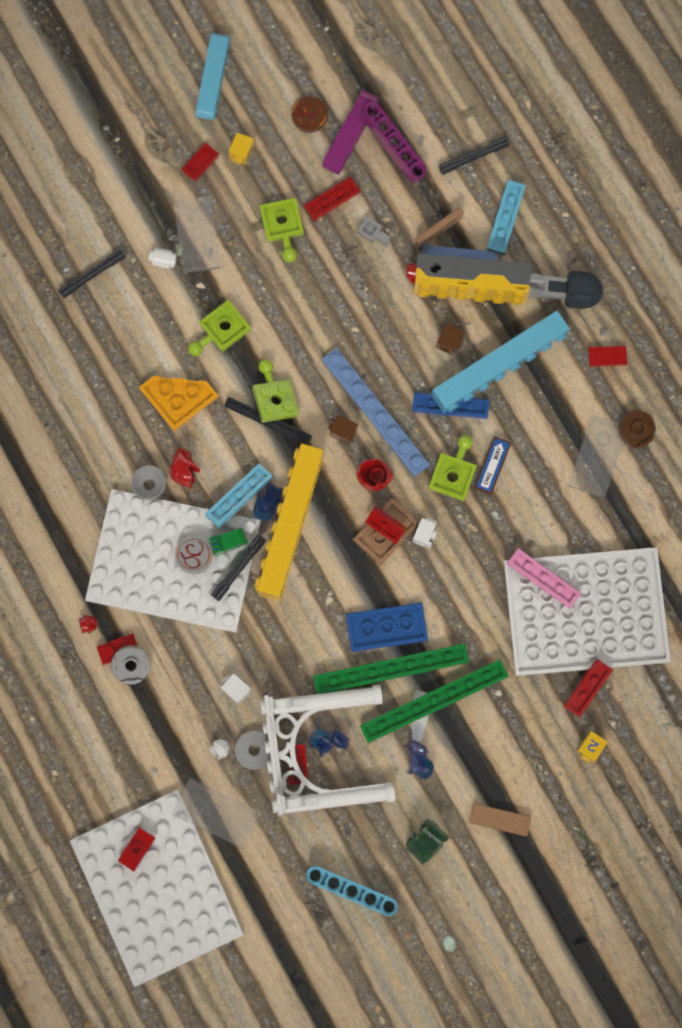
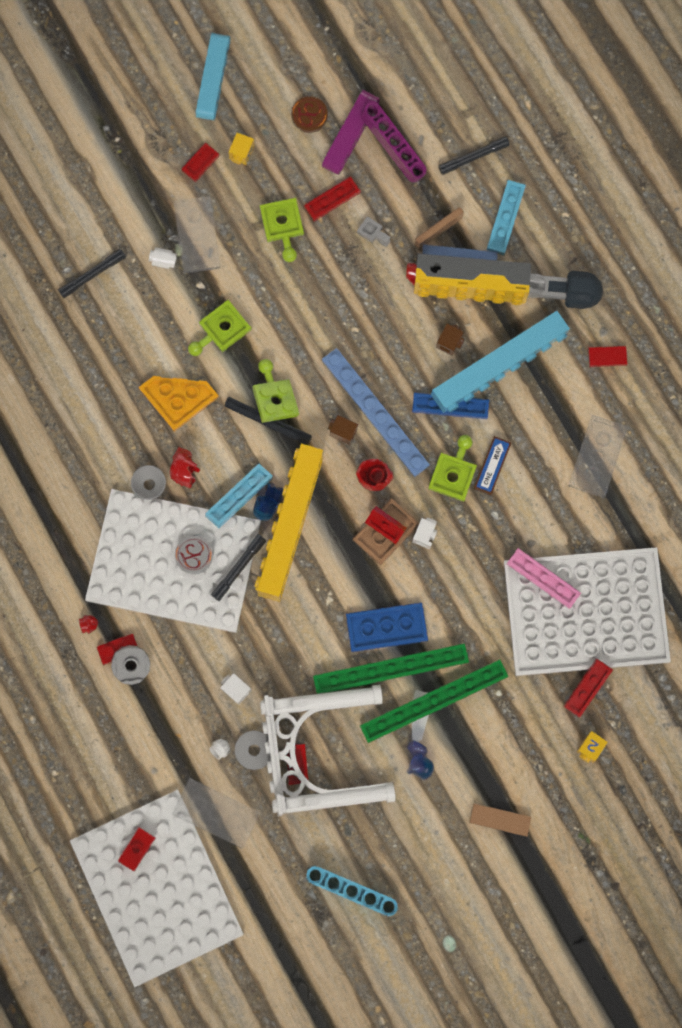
green leg [209,528,248,557] -> none
clear blue piece [309,729,350,758] -> none
clear green brick [405,819,450,865] -> none
reddish brown tile [618,410,656,448] -> none

